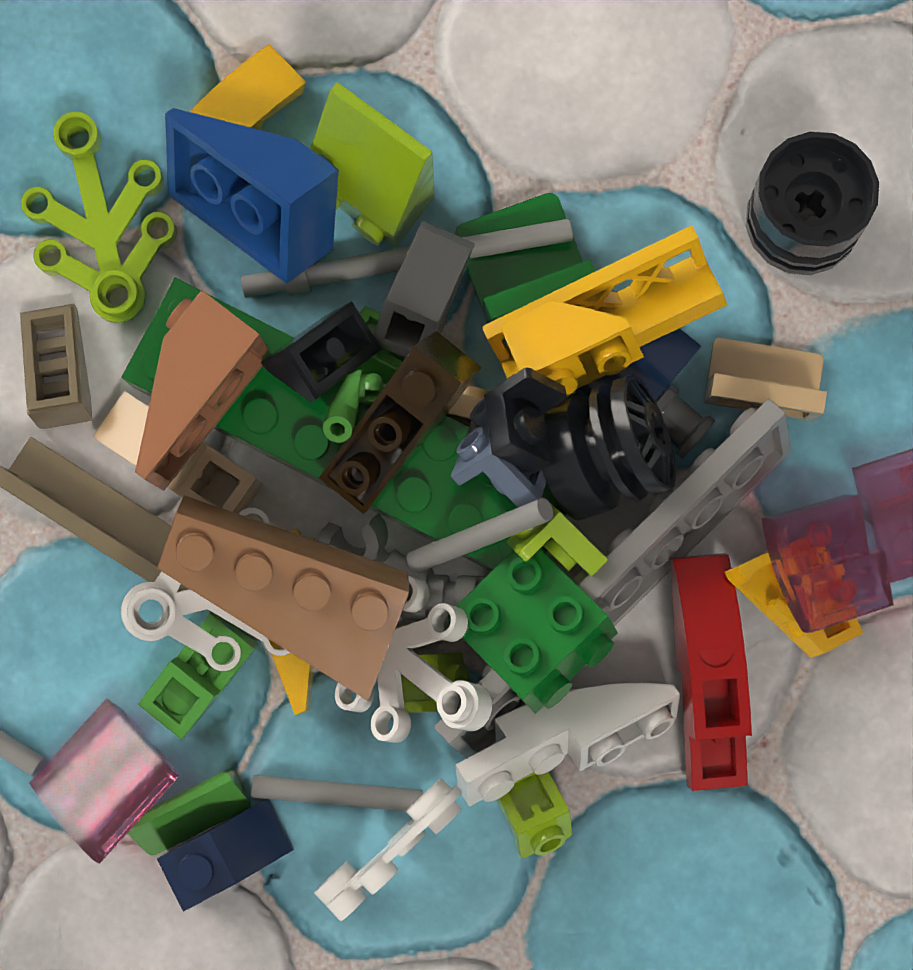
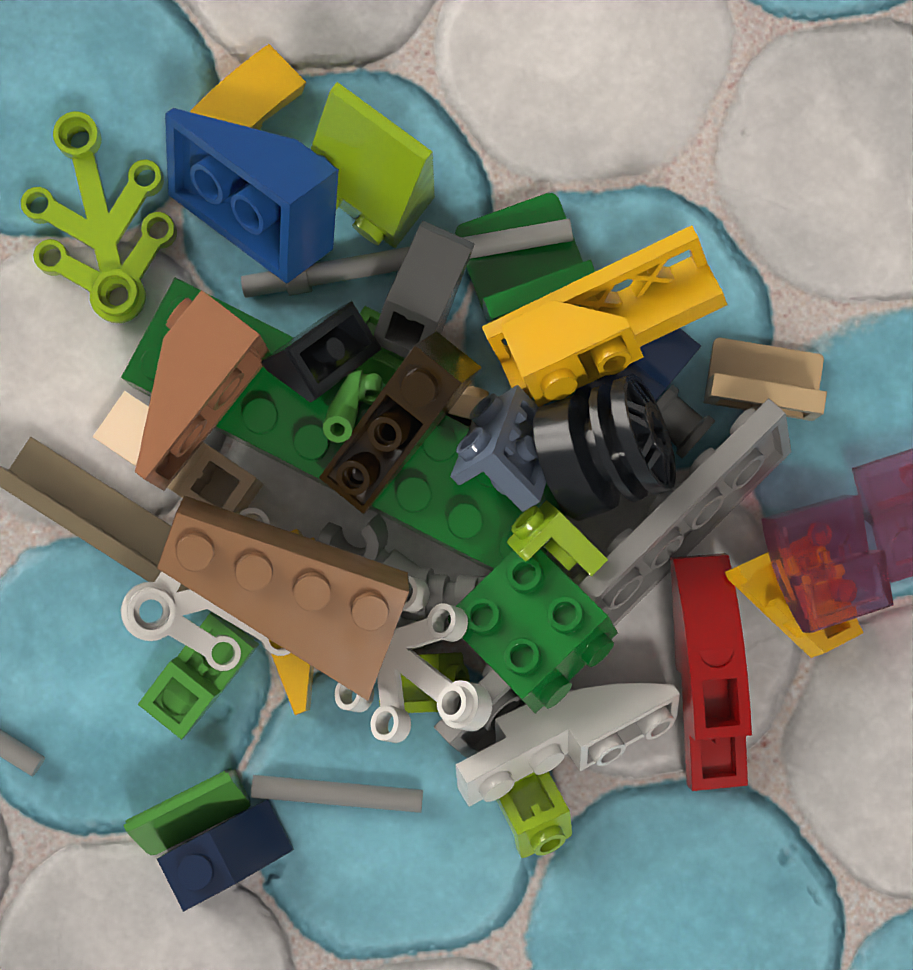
dark tan slope [20,304,92,429] -> none
slope [29,698,179,864] -> none
white plant [314,778,462,922] -> none
light grey bar [406,498,553,573] -> none
black bracket [484,368,567,474] -> none
black wheel [745,131,879,275] -> none

